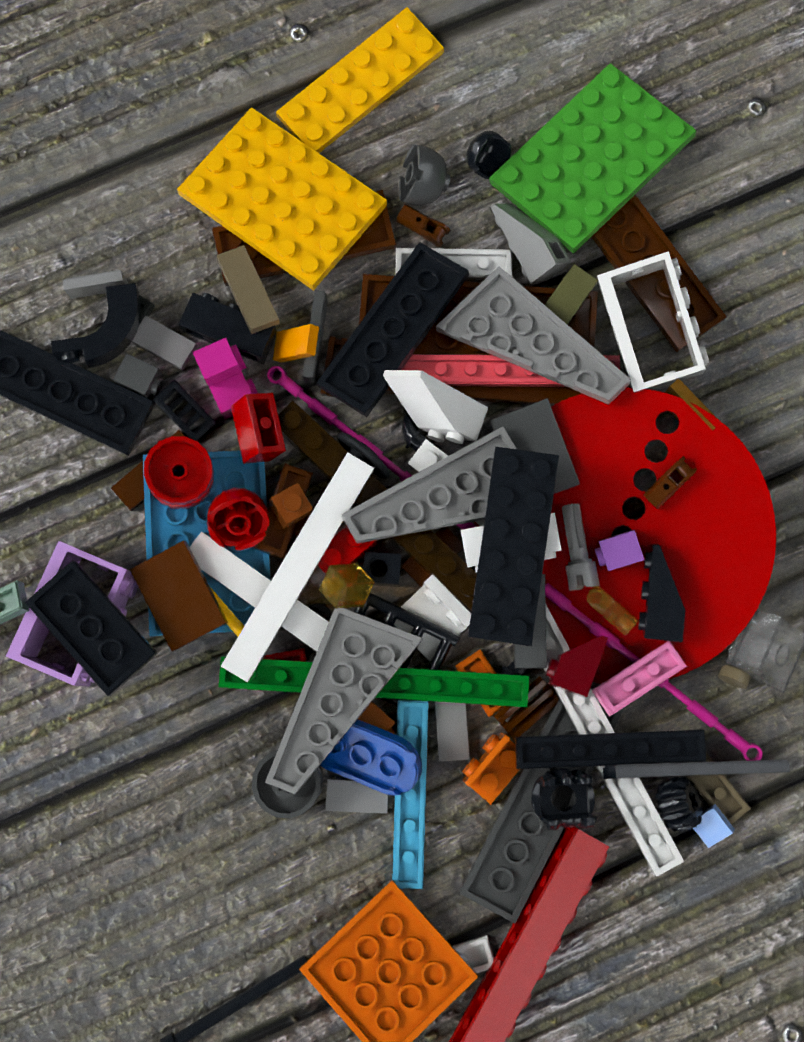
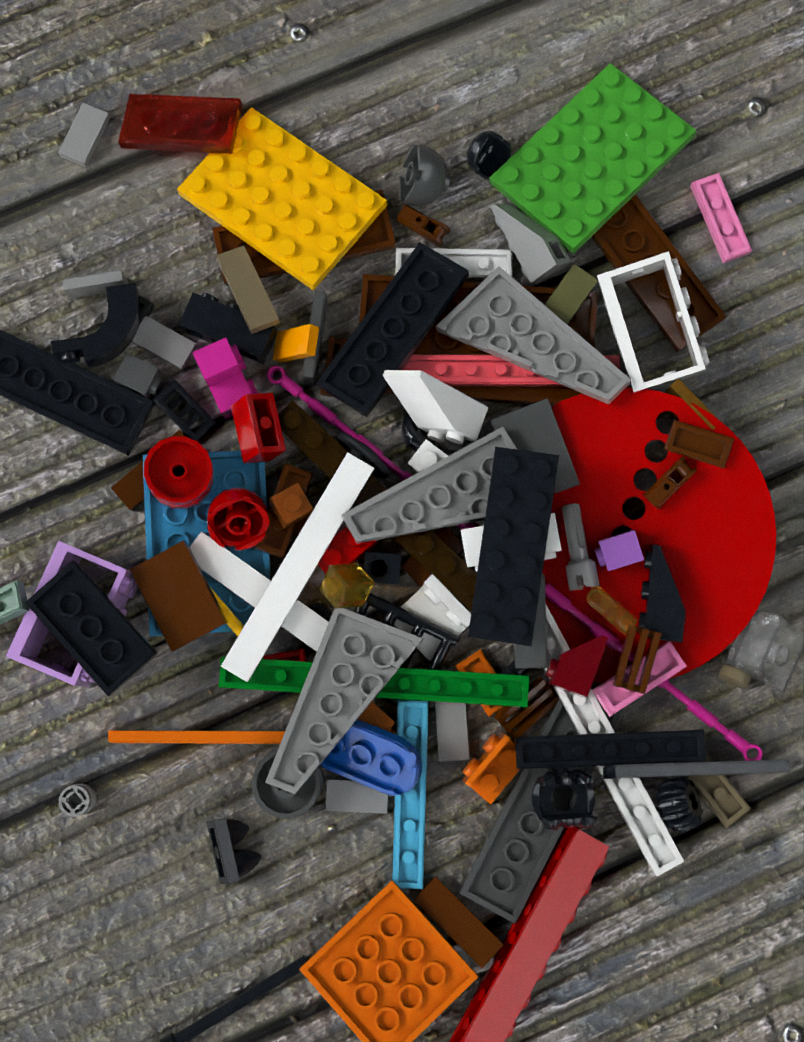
yellow plate [276,7,444,153] -> none
light blue tile [693,804,735,848] -> none
none -> light grey tile [58,102,111,167]
none -> light grey wheel [58,783,97,817]
none -> orange tile [108,730,285,744]
none -> clear red tile [118,94,242,154]
none -> black tile [206,818,262,884]
none -> reddish brown tile [414,876,504,968]
none -> reddish brown tile [613,624,662,694]
none -> reddish brown tile [664,420,734,468]
none -> bright pink tile [690,172,752,264]

